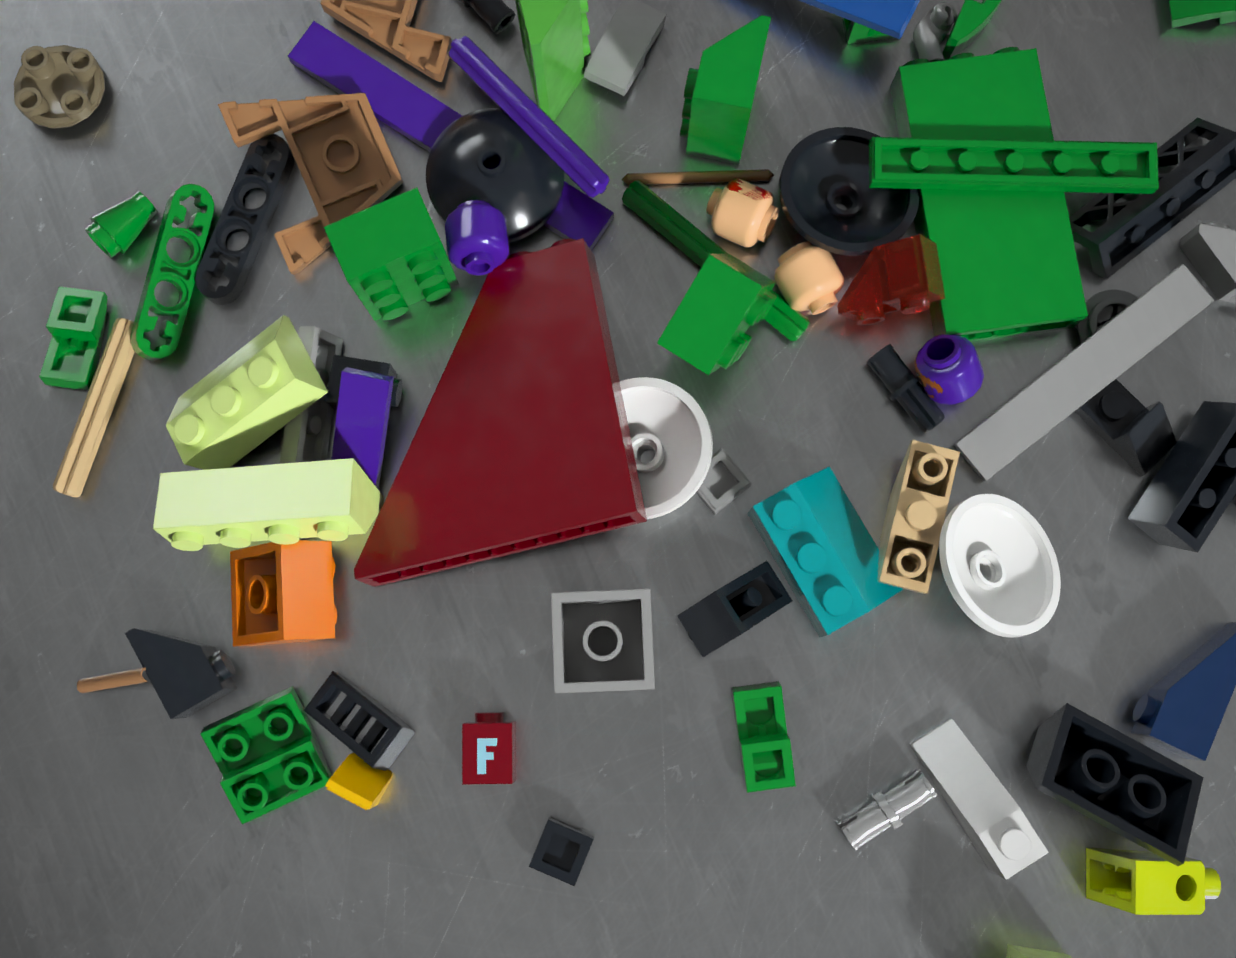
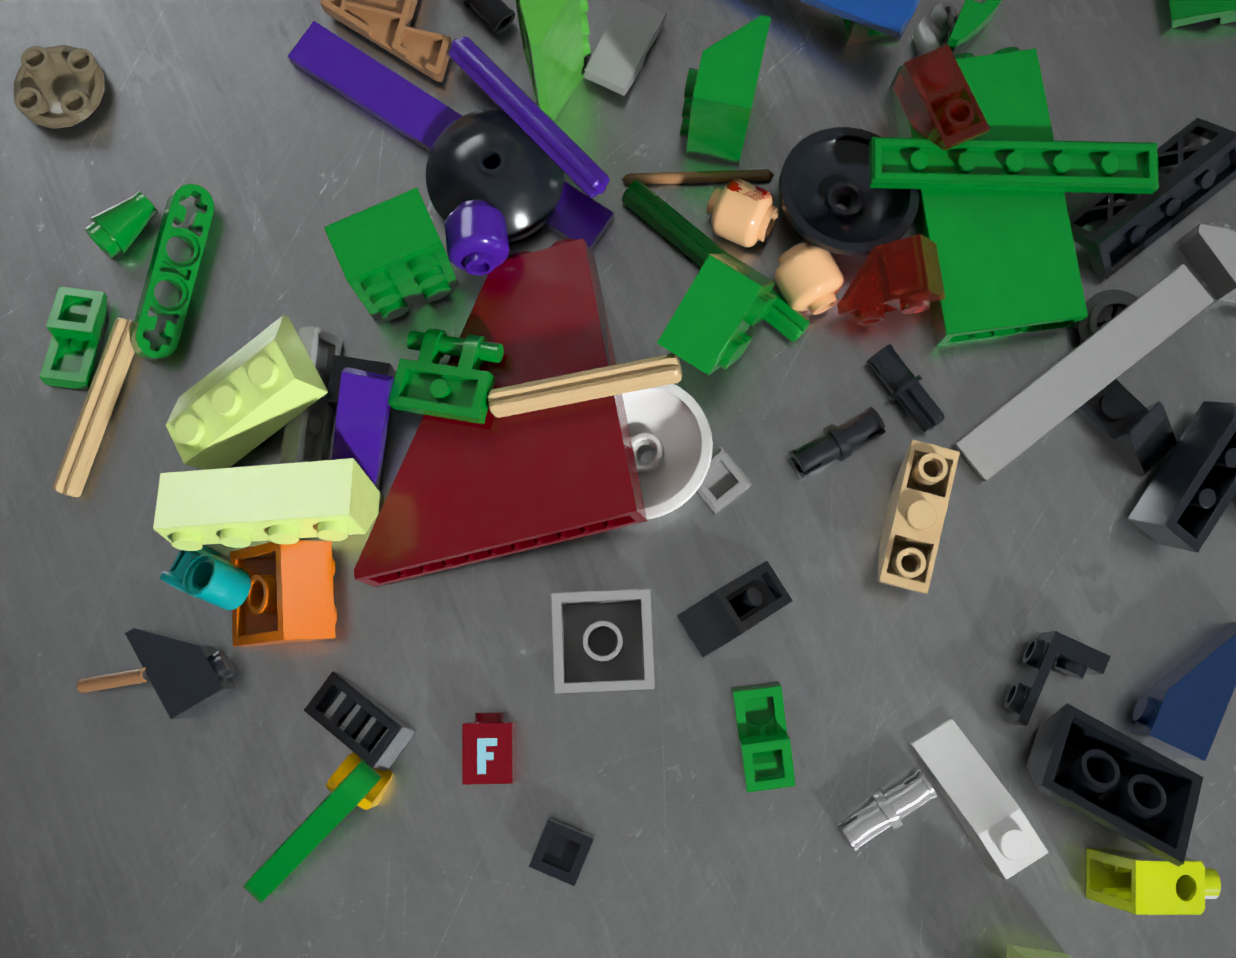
black beam [195,134,295,305] -> none
green slope [200,686,332,824] -> none
medium nougat wing [218,93,403,275] -> none
teal slope [747,466,903,637] -> none
dark purple head [914,334,984,405] -> none
white dish [939,494,1061,638] -> none
none -> teal piece [159,545,251,611]
none -> green beam [242,760,382,903]
none -> green plate [388,328,504,424]
none -> tan axle [488,353,682,418]
none -> black pin [789,407,886,478]
none -> clear red slope [893,44,990,151]
none -> black bracket [1004,631,1111,726]

